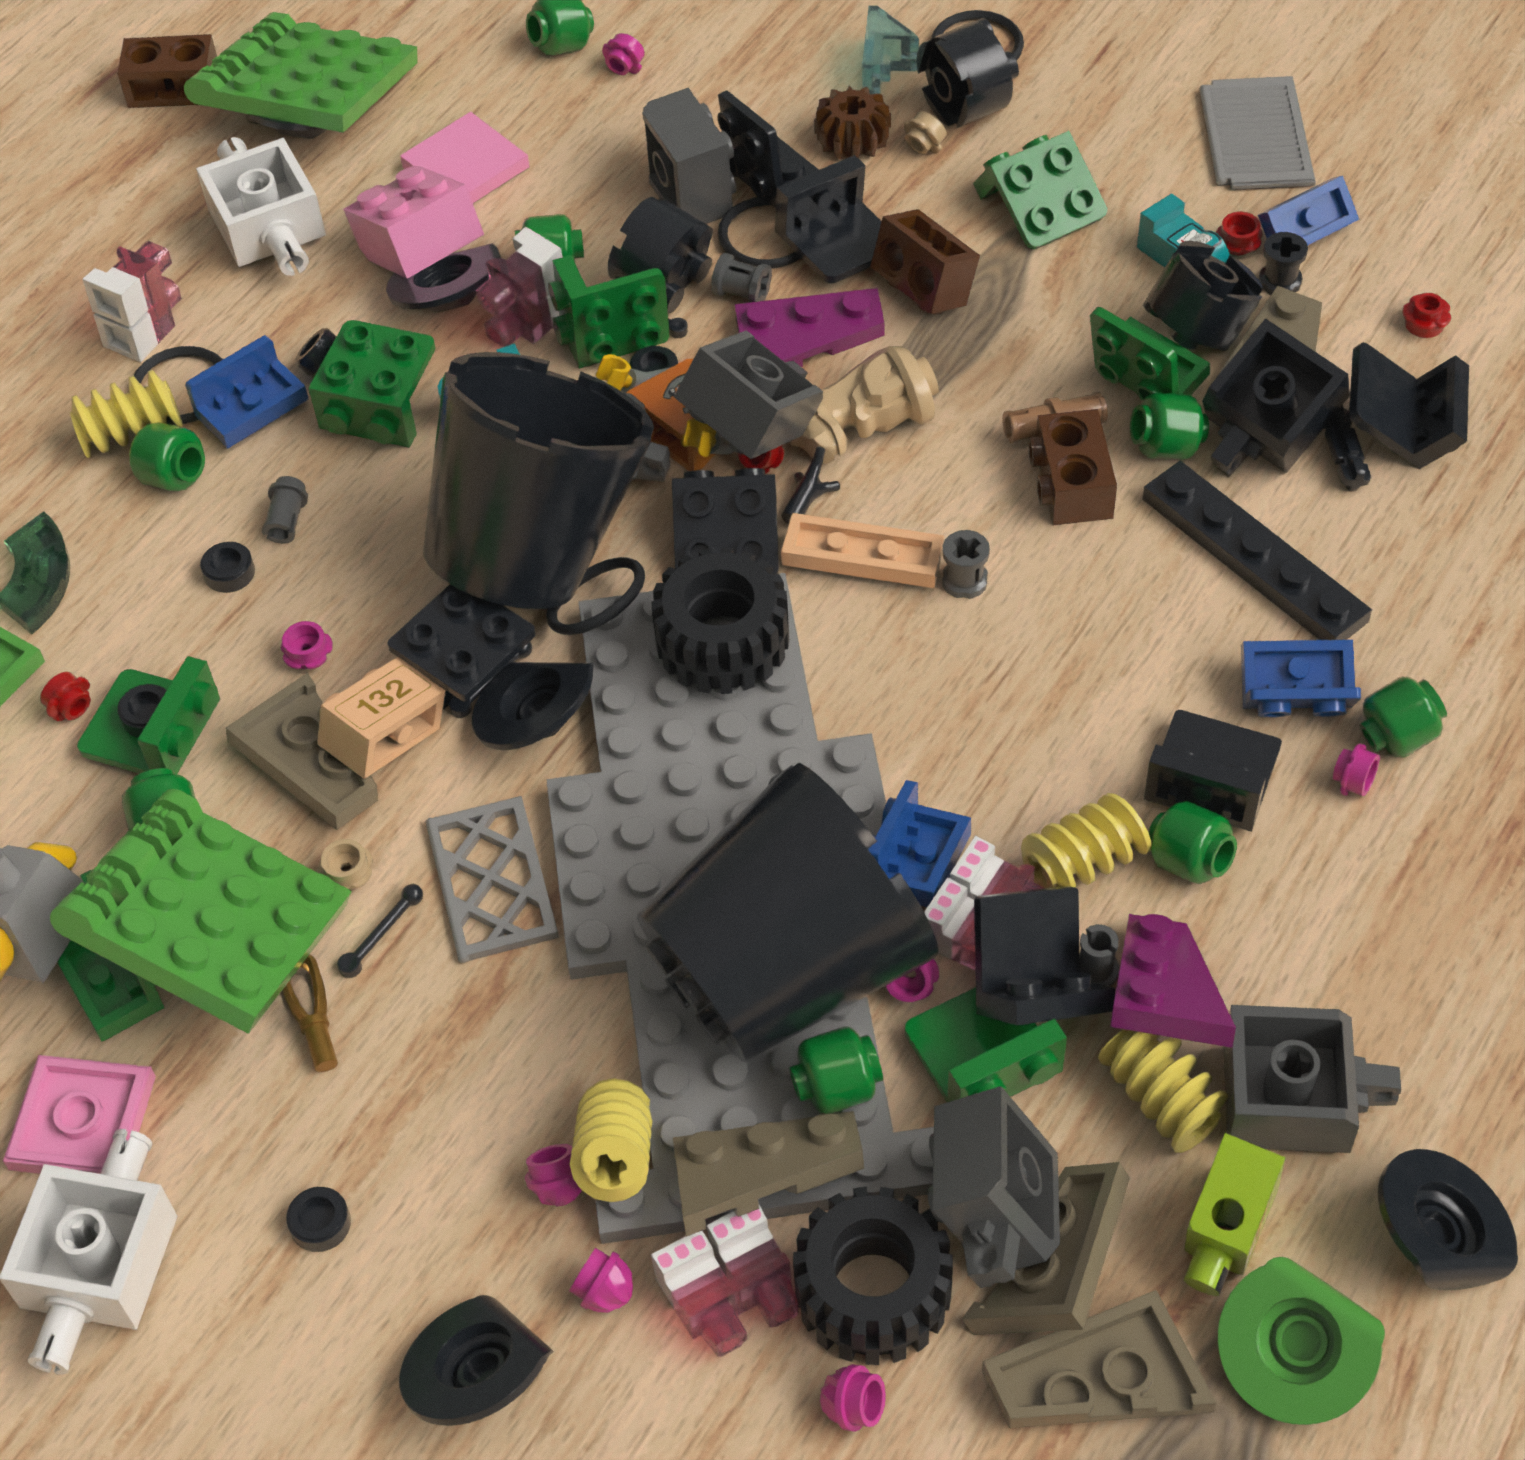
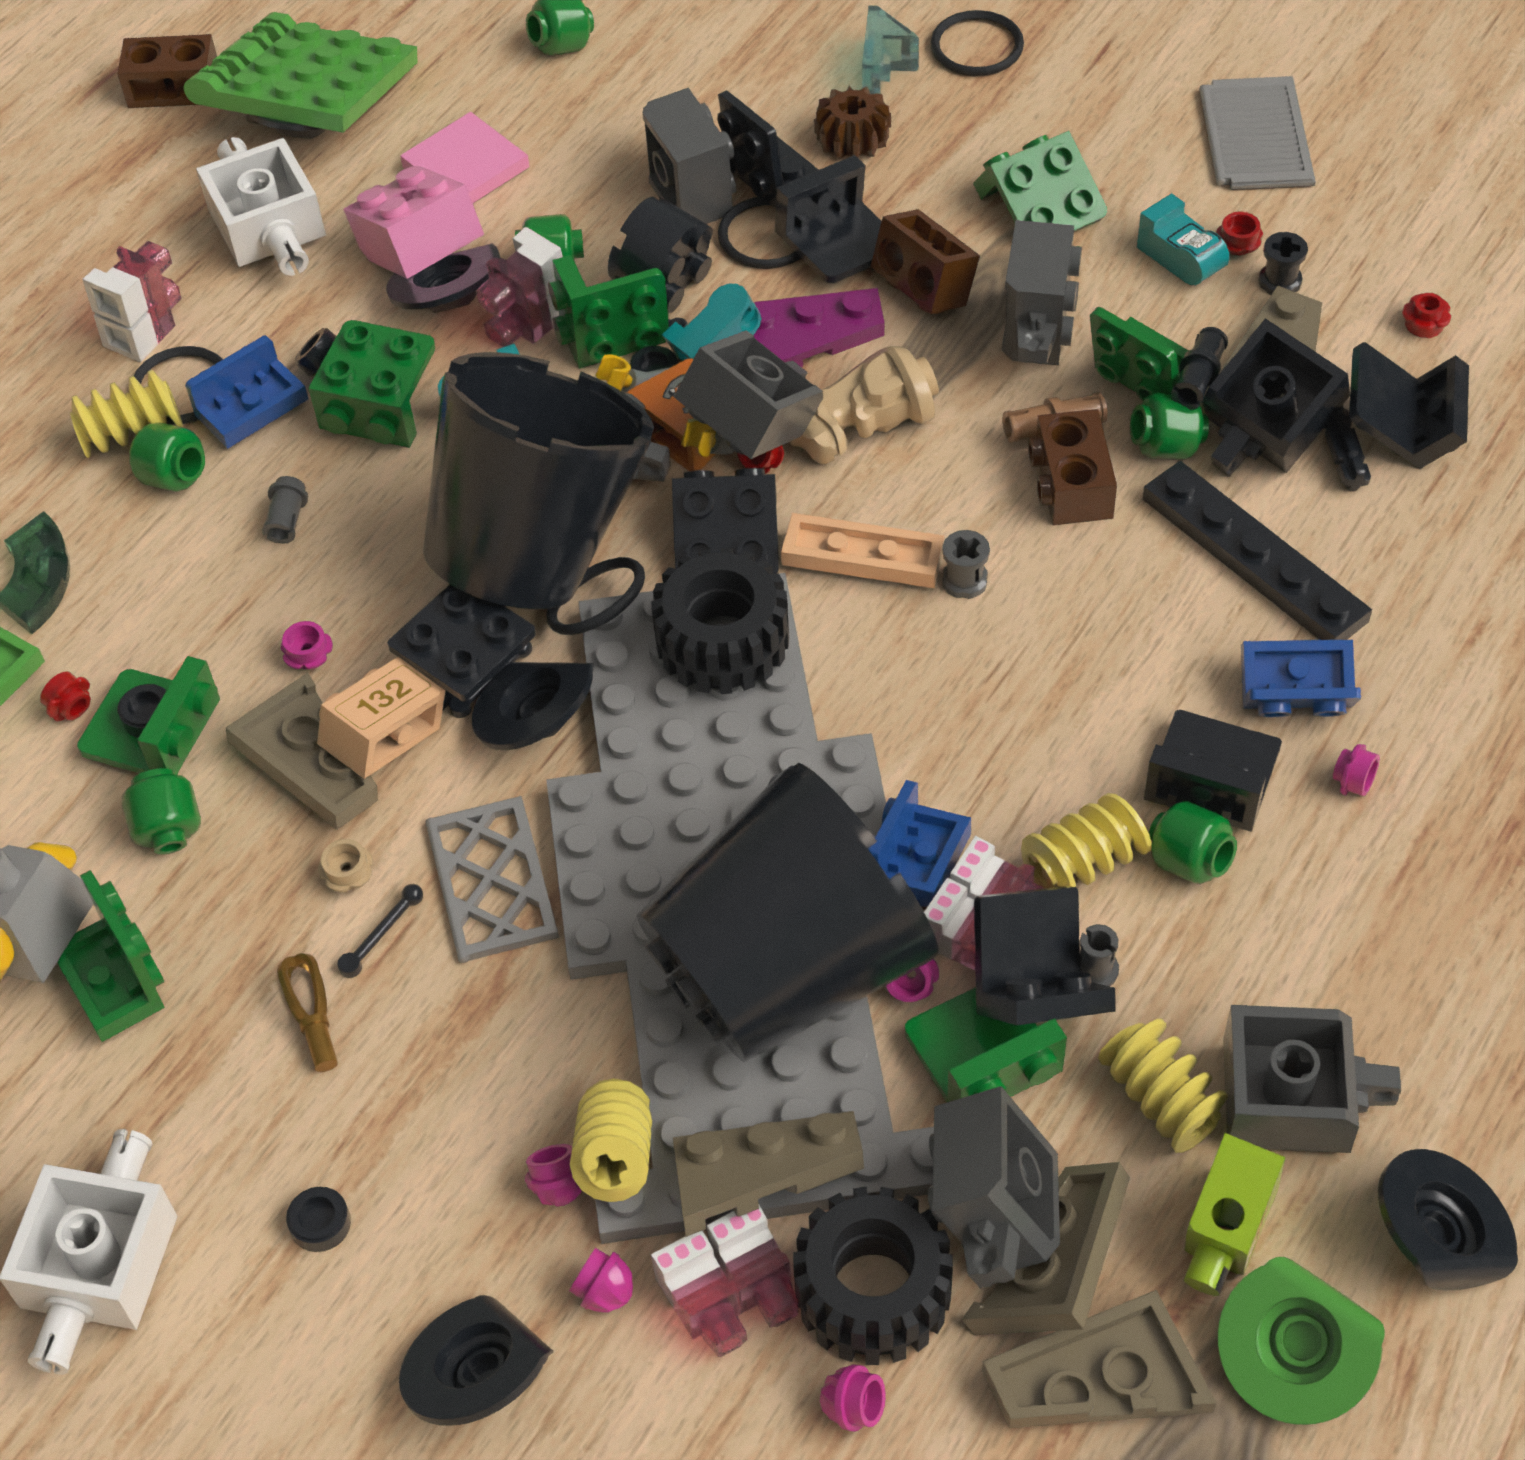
bright pink tile [3,1055,156,1174] -> none
bright green hinge [50,789,352,1034] -> none
black tile [200,542,255,593] -> none
dark pink plate [602,33,645,75] -> none
dark grey bush [711,253,772,303] -> none
black bar [781,446,840,524] -> none
green head [789,1026,883,1114] -> none
tan plate [904,111,947,155] -> none
black brick [916,18,1019,128] -> none
magenta wing [1110,914,1236,1048] -> none
black brick [1143,241,1263,351] -> none
plate [1258,175,1360,246] -> none
green head [1359,676,1447,758] -> none
none -> teal leg [662,283,761,361]
none -> dark grey hinge [1002,220,1082,365]
none -> black pin [1171,327,1228,410]

